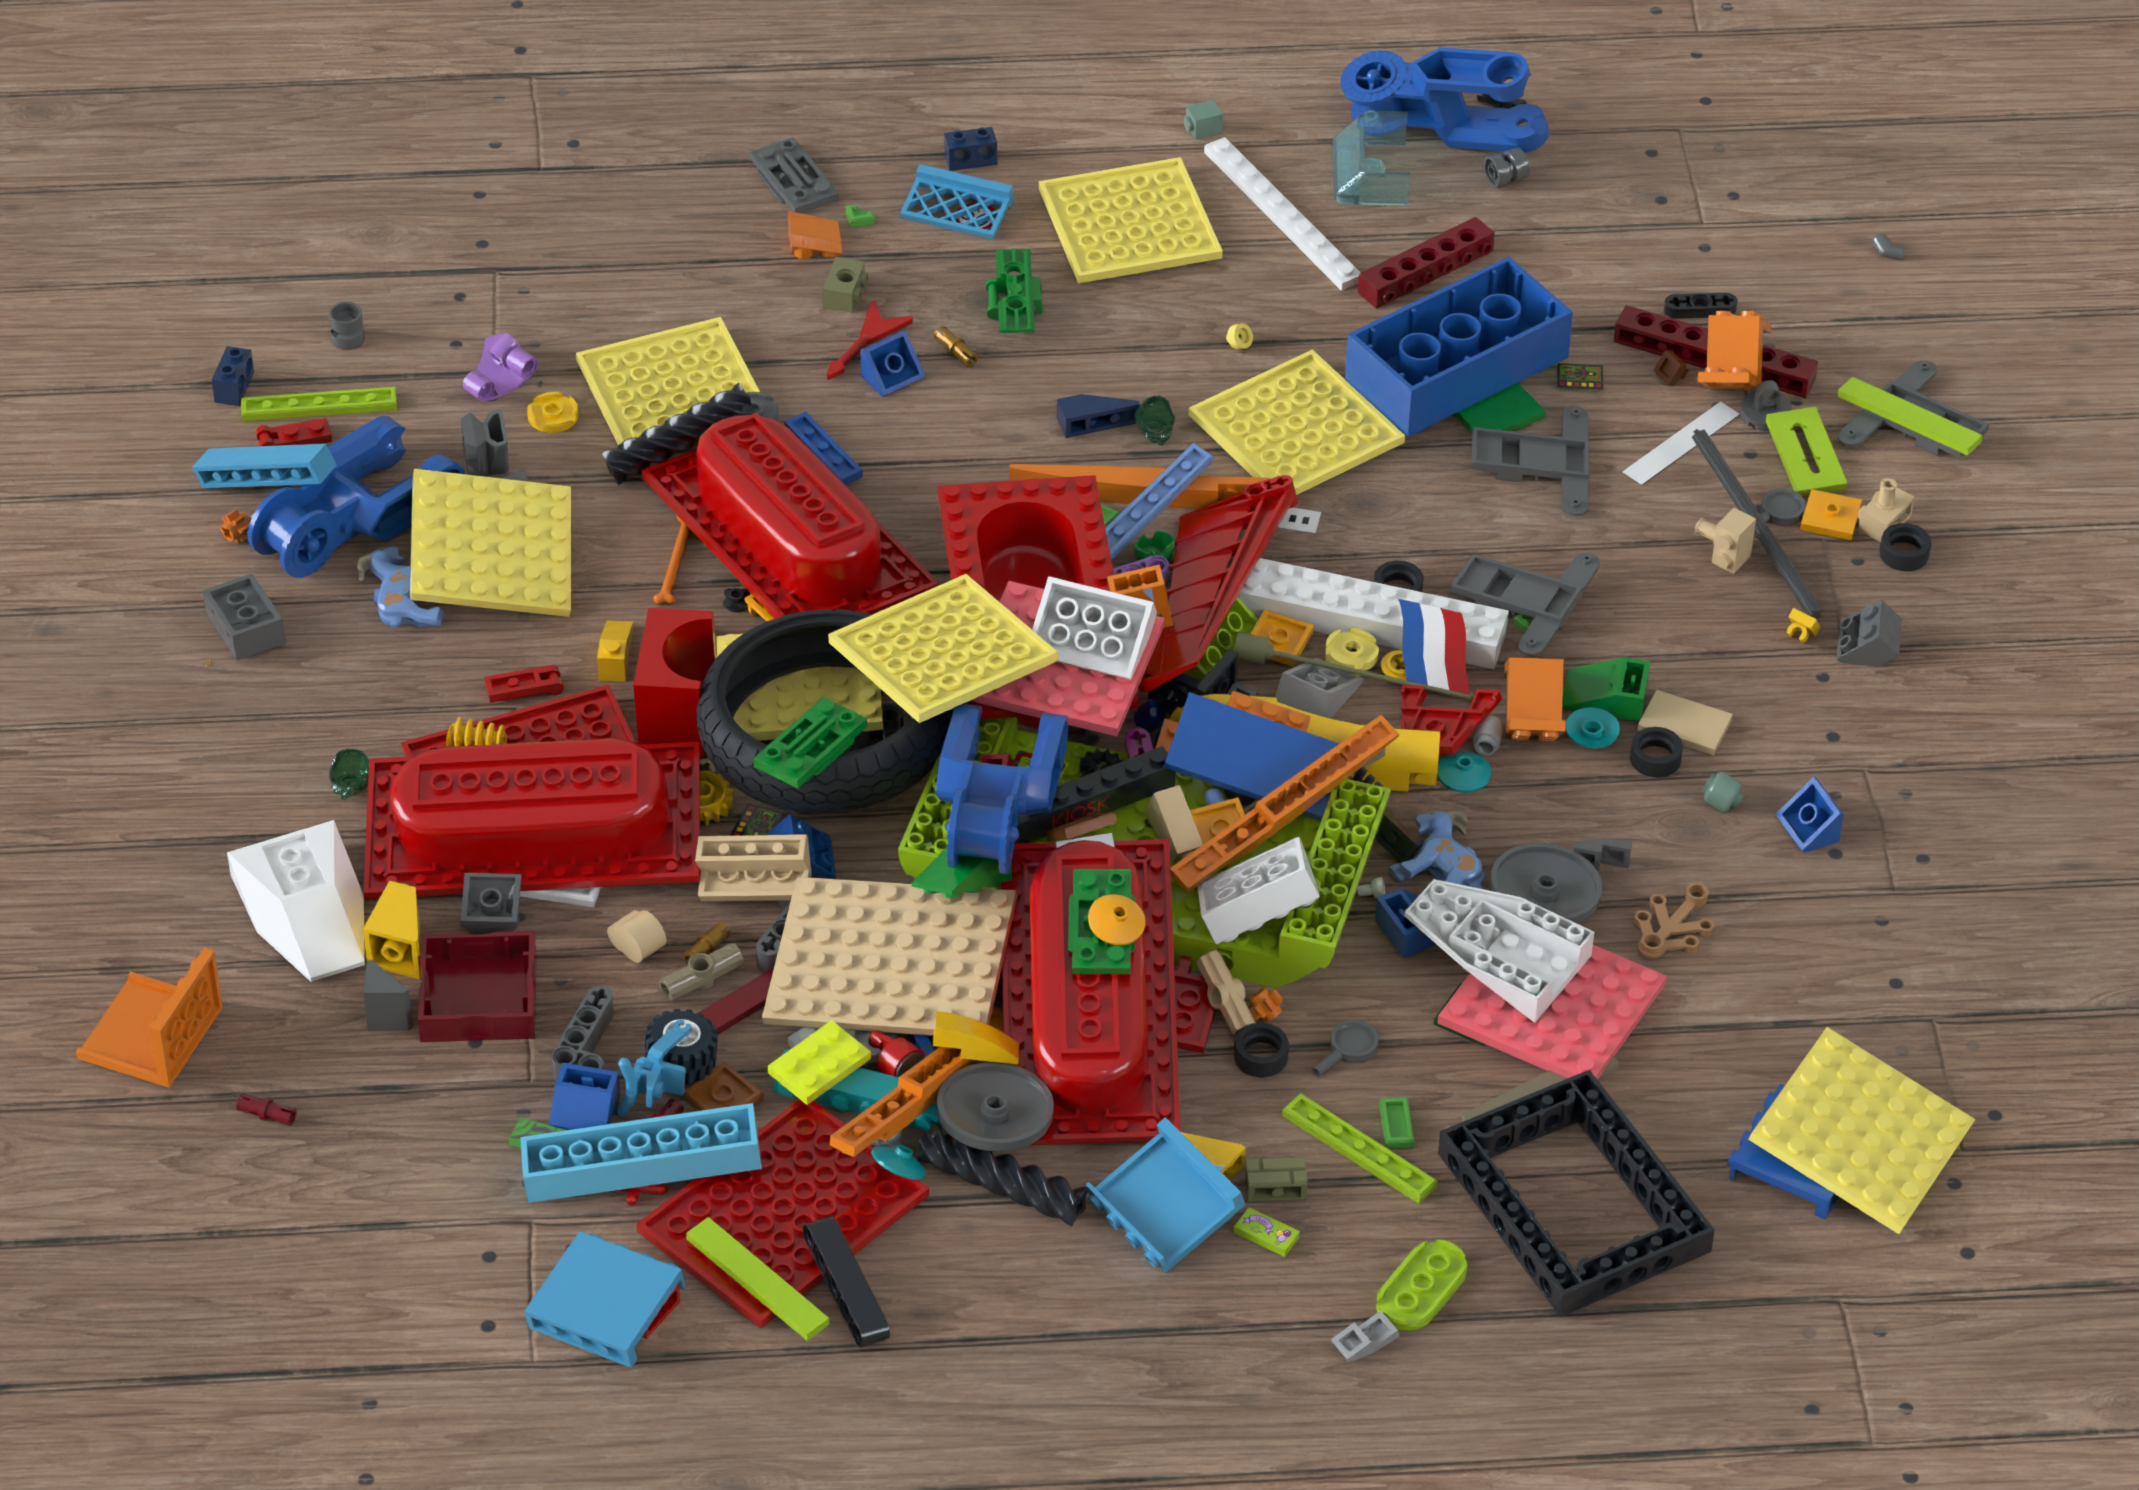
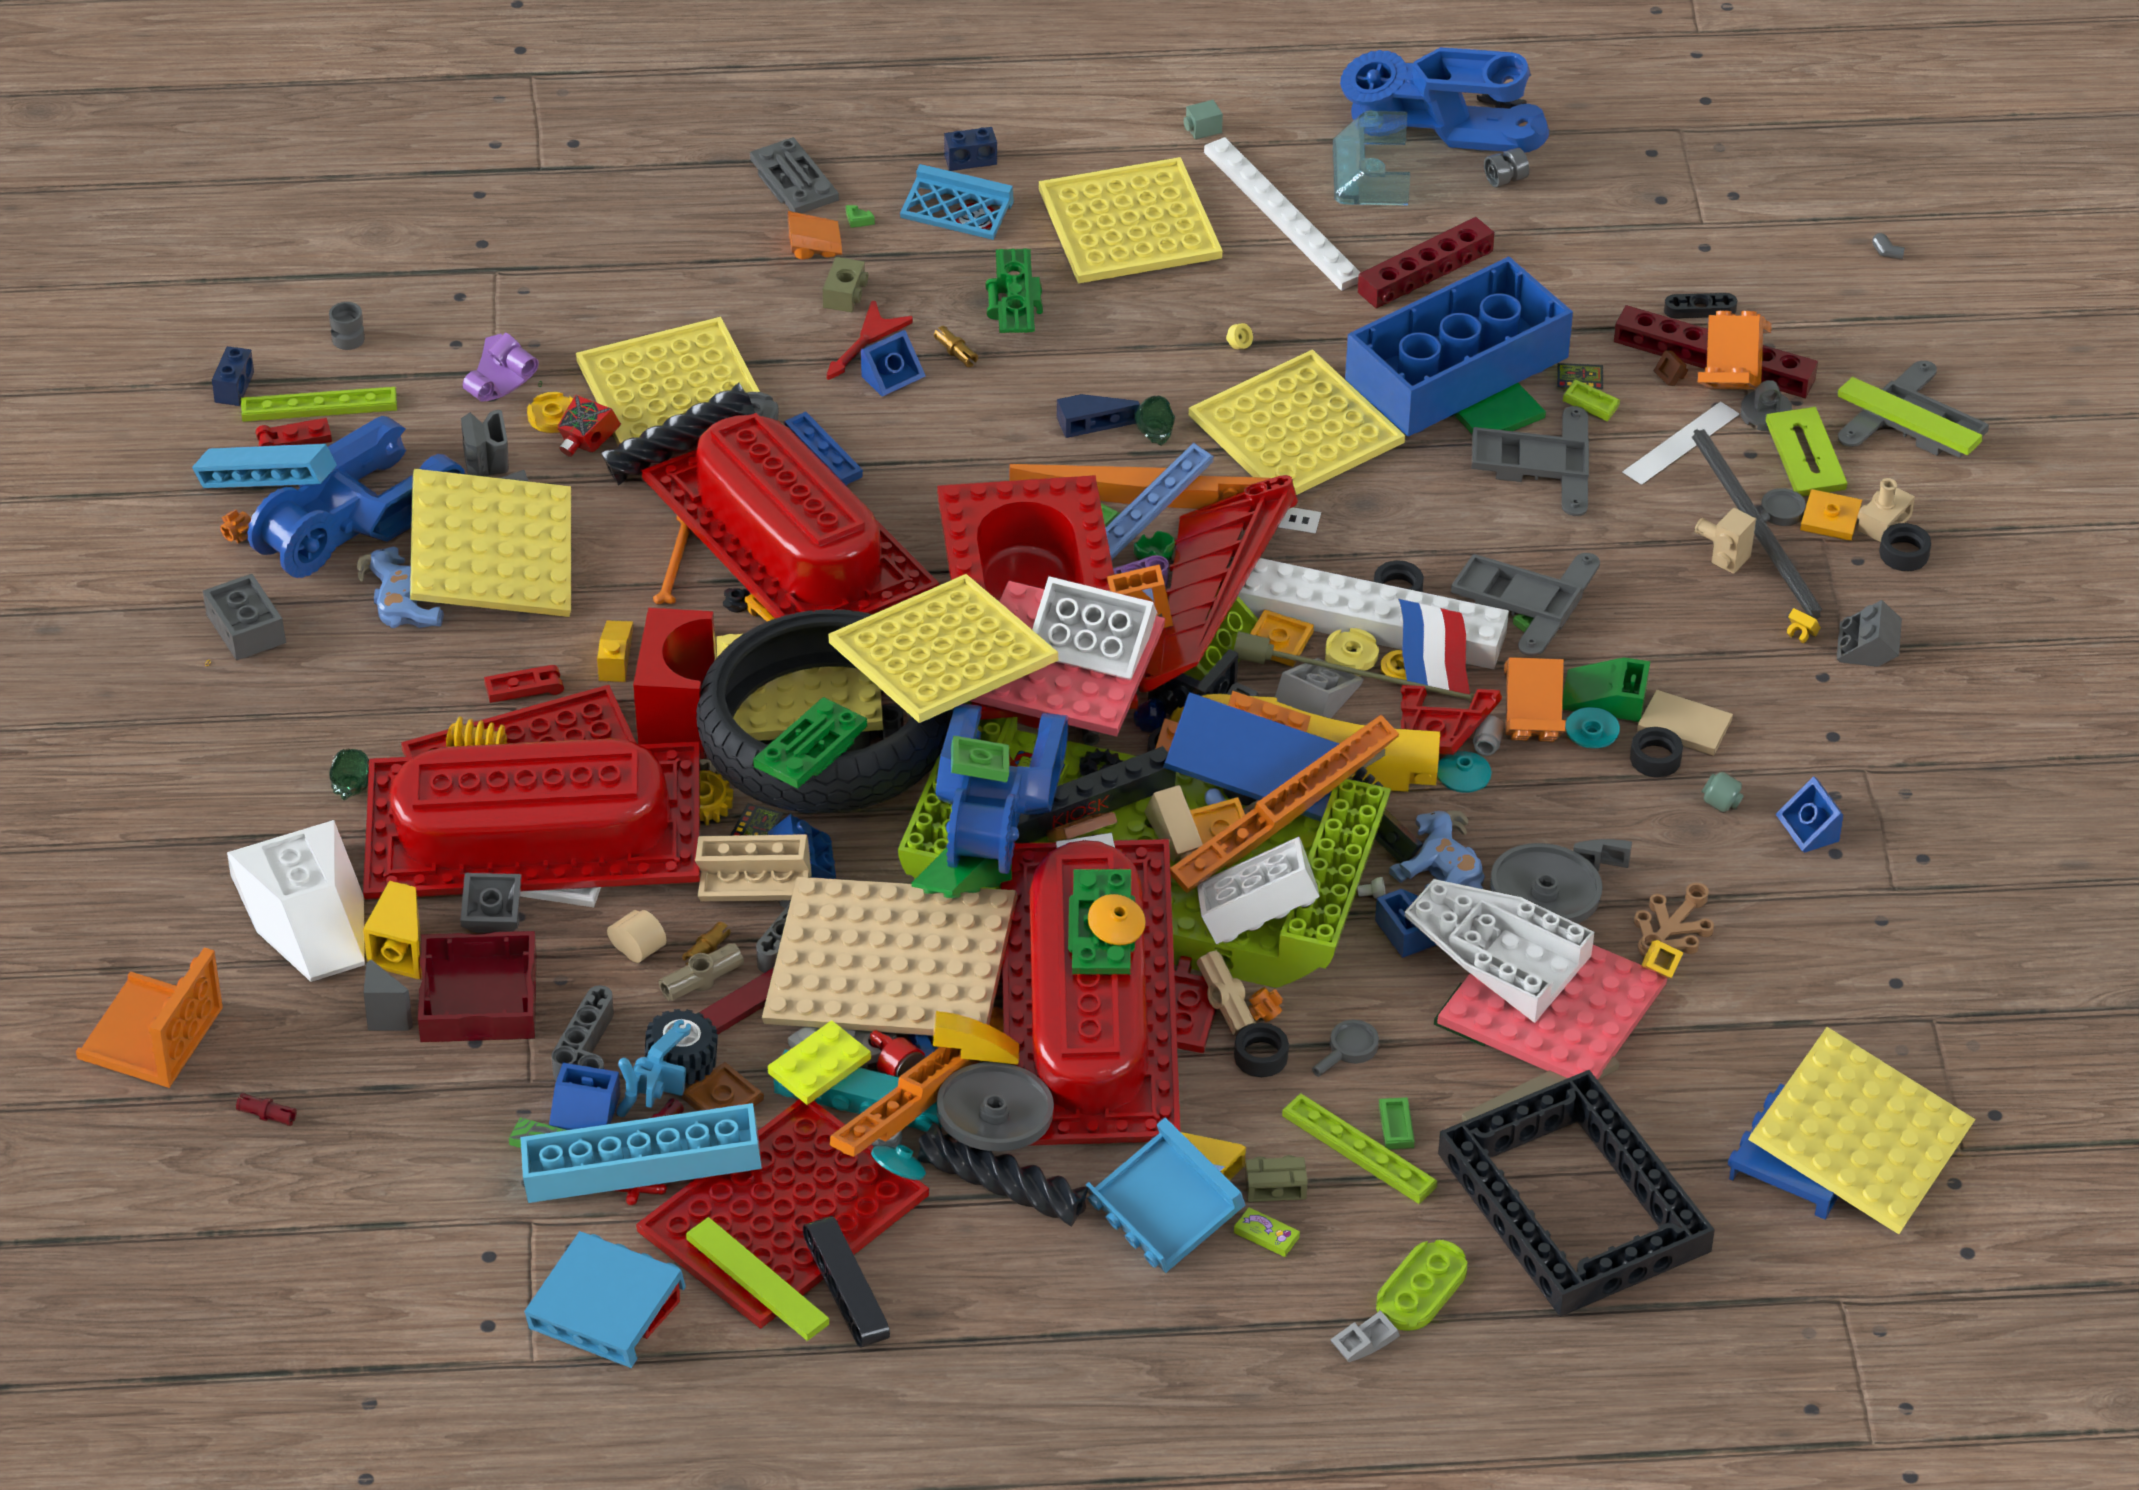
magenta beam [1125,728,1153,759] -> none
none -> red torso [558,395,621,457]
none -> bright green tile [951,735,1009,782]
none -> lime plate [1562,379,1620,421]
none -> yellow brick [1641,940,1684,978]

